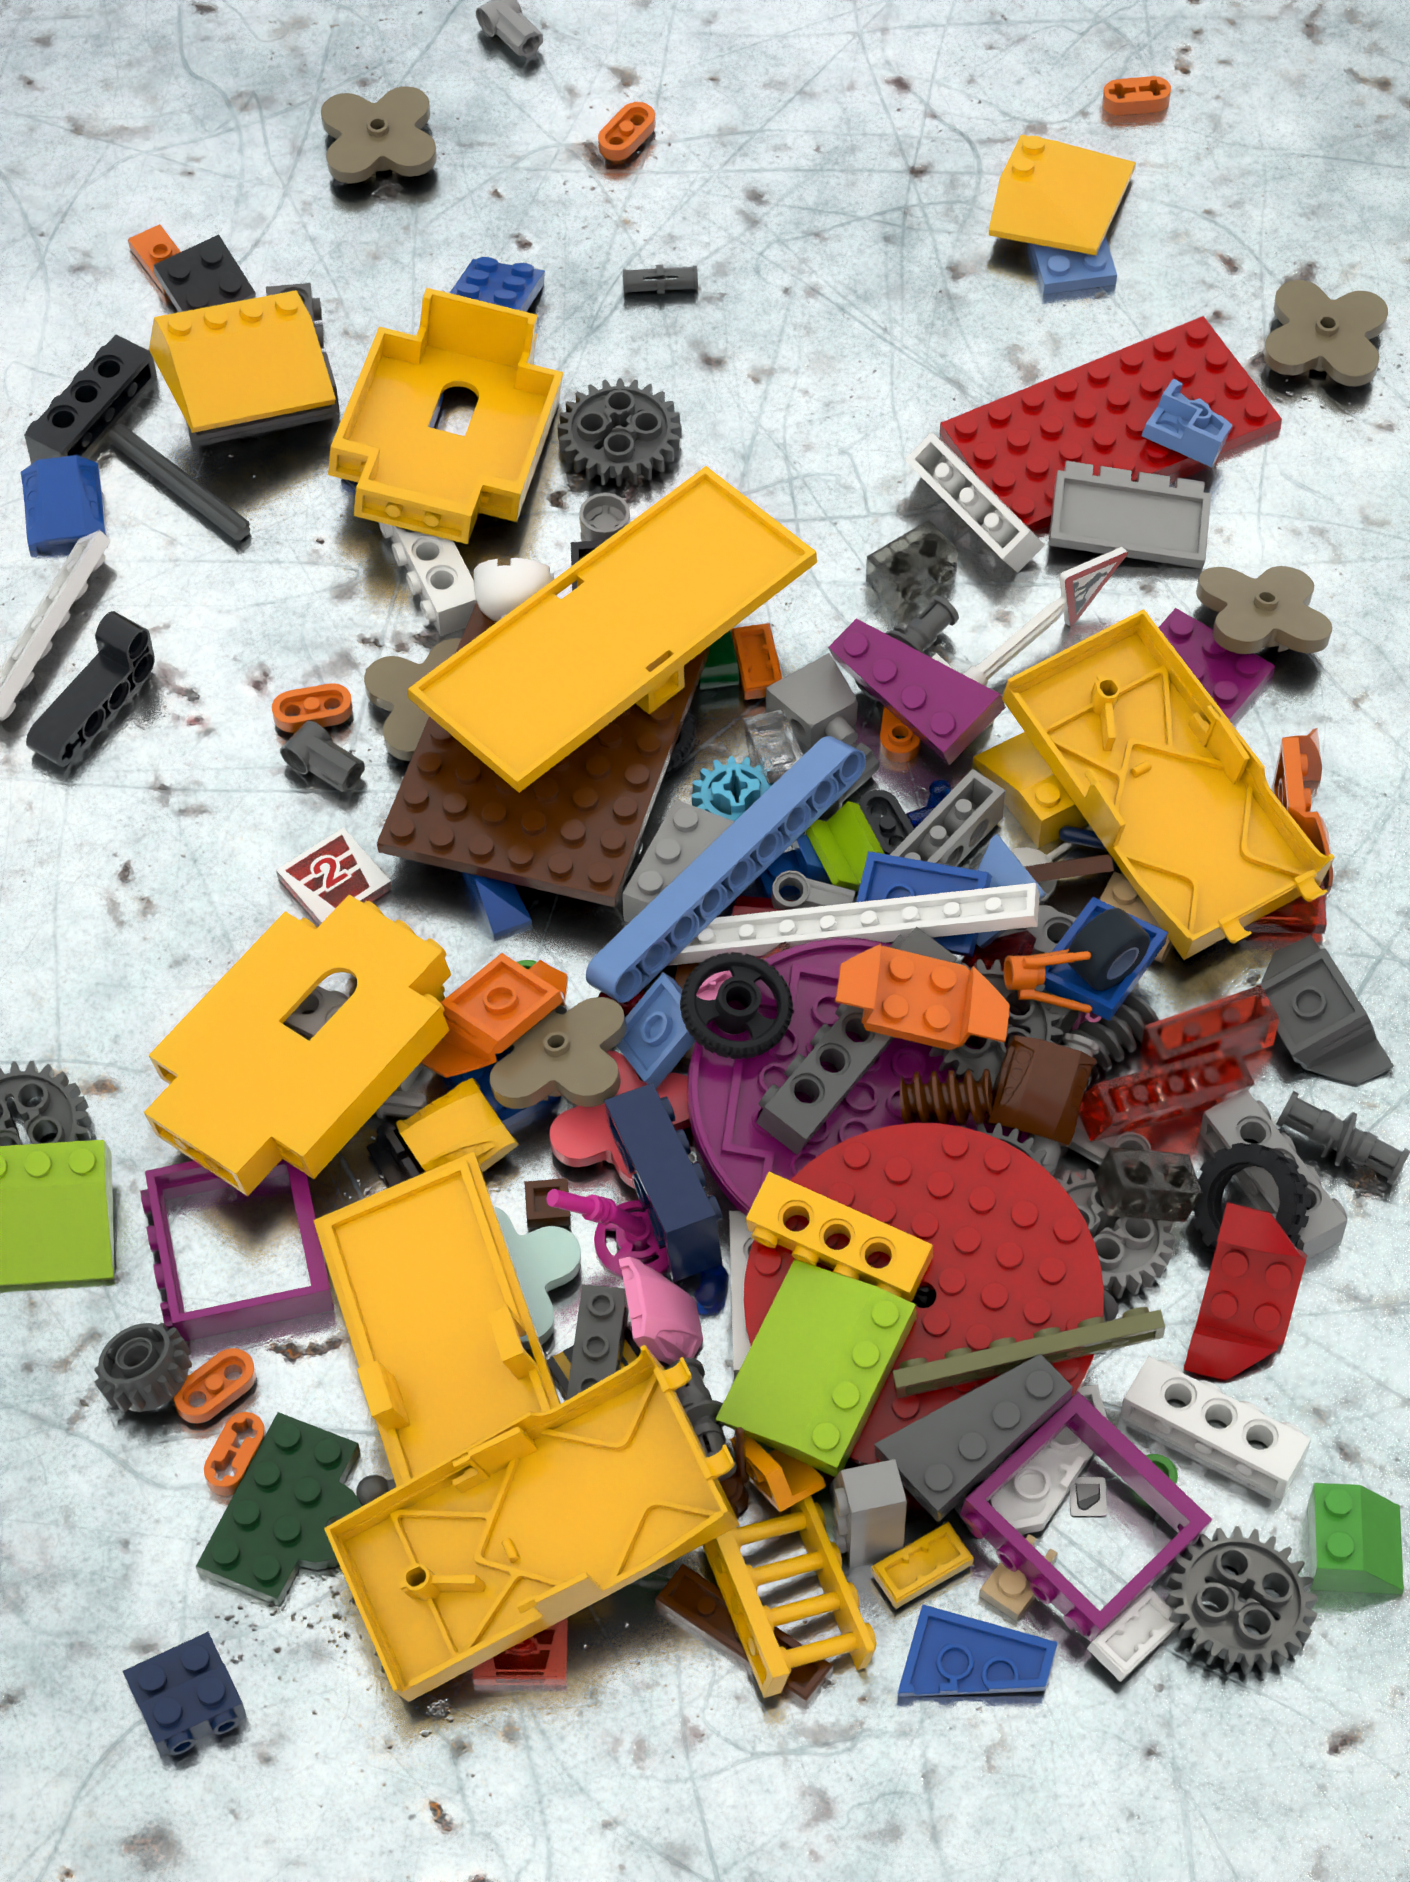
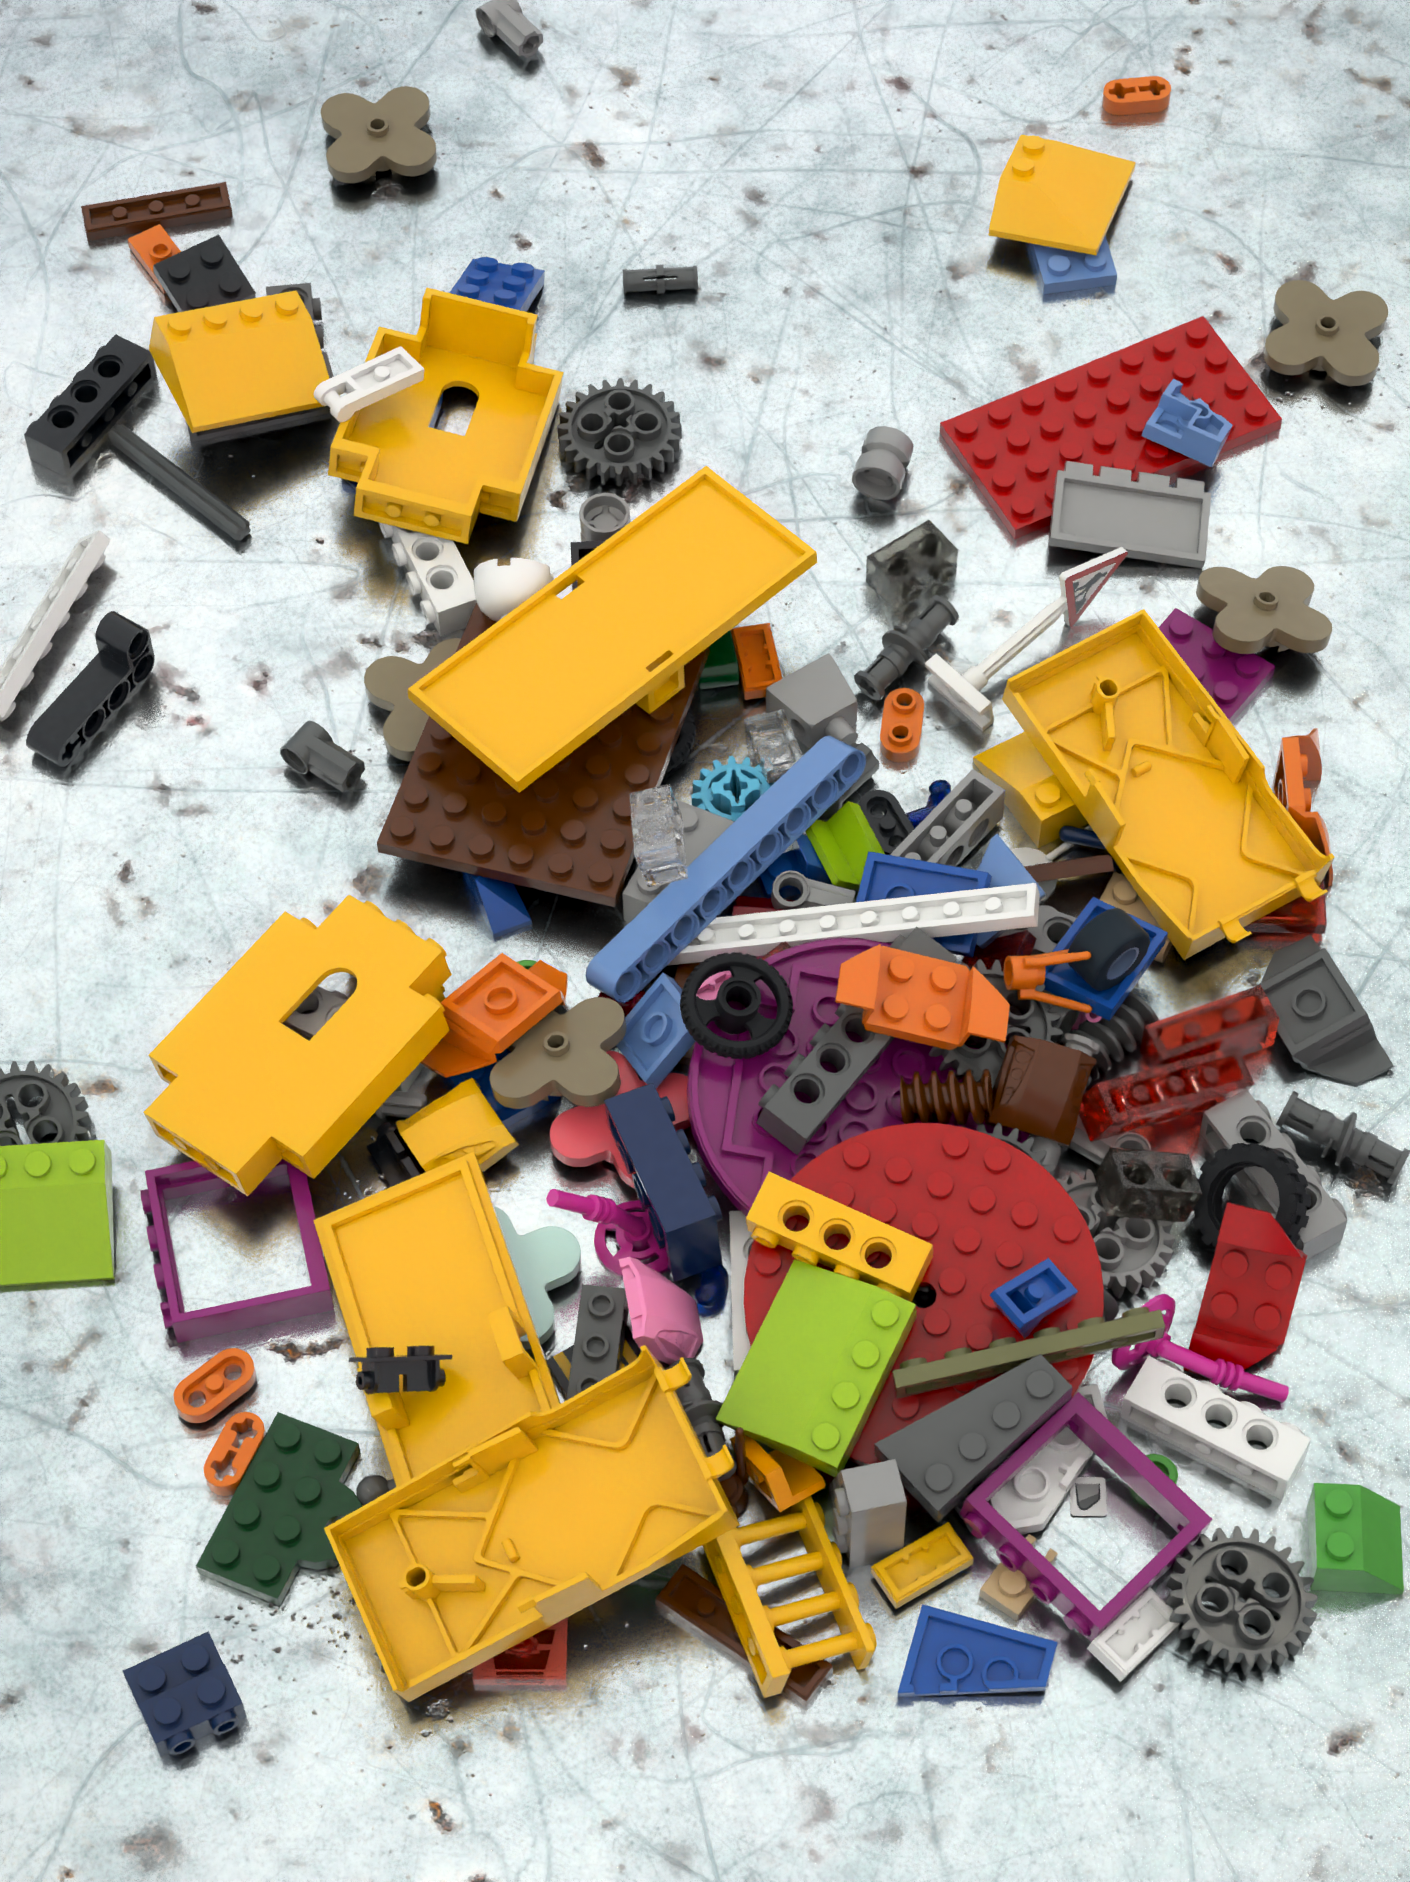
blue slope [21,455,106,552] -> none
dark grey gear [94,1323,192,1412] -> none
orange plate [272,683,353,732] -> none
tile [276,827,392,925] -> none
reddish brown plate [524,1178,571,1228] -> none
orange plate [598,102,656,161] -> none
magenta wedge [828,618,1006,765] -> none
white brick [904,431,1045,573] -> none
none -> reddish brown tile [81,182,233,242]
none -> white plate [314,346,425,422]
none -> black hinge [349,1346,452,1394]
none -> clear brick [629,784,688,887]
none -> light grey wheel [852,426,914,500]
none -> blue slope [990,1258,1078,1338]
none -> dark pink dish [1111,1294,1289,1403]

